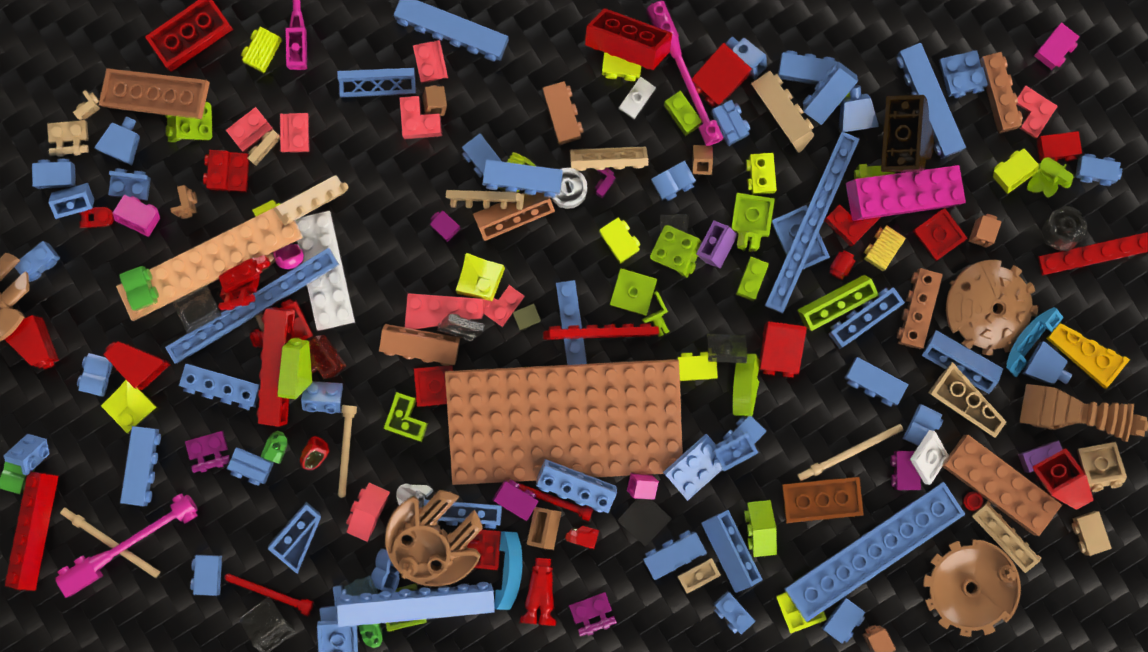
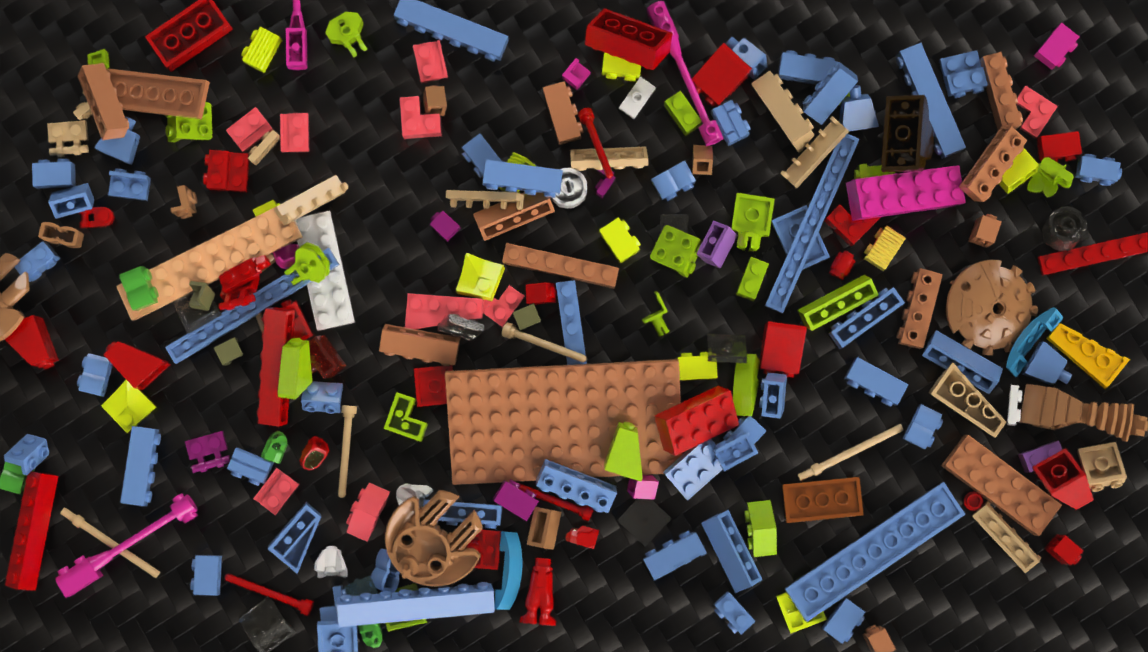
dark pink brick [113,195,160,237] -> none
medium blue brick [179,364,260,410] -> none
red plate [250,329,263,348] -> none
medium blue fence [337,68,416,97] -> none
red plate [543,323,659,340] -> none
magenta plate [569,592,616,637] -> none
lime plate [610,269,657,316] -> none
tan plate [678,558,721,593] -> none
neon yellow brick [746,153,777,195] -> none
magenta brick [891,451,921,490] -> none
white plate [910,430,949,485] -> none
red plate [913,208,968,261] -> none
medium nougat piece [923,540,1021,637] -> none
tan brick [1072,511,1112,556] -> none
none -> medium nougat brick [38,222,84,248]
none -> nougat brick [78,63,129,140]
none -> lime plate [87,49,109,69]
none -> olive panel [189,281,215,311]
none -> olive panel [214,337,243,366]
none -> coral plate [253,468,300,516]
none -> lime hinge [284,242,330,285]
none -> white brick [314,546,348,578]
none -> lime hinge [325,12,367,57]
none -> nougat brick [502,243,619,289]
none -> tan piece [502,322,587,362]
none -> red brick [526,282,557,305]
none -> dark pink panel [562,58,590,90]
none -> red piece [578,108,613,179]
none -> lime slope [604,422,643,481]
none -> red brick [654,386,739,456]
none -> medium blue brick [759,372,787,419]
none -> tan hinge [781,116,849,188]
none -> nougat brick [959,126,1027,202]
none -> white plate [1007,385,1022,426]
none -> red brick [1044,534,1083,566]

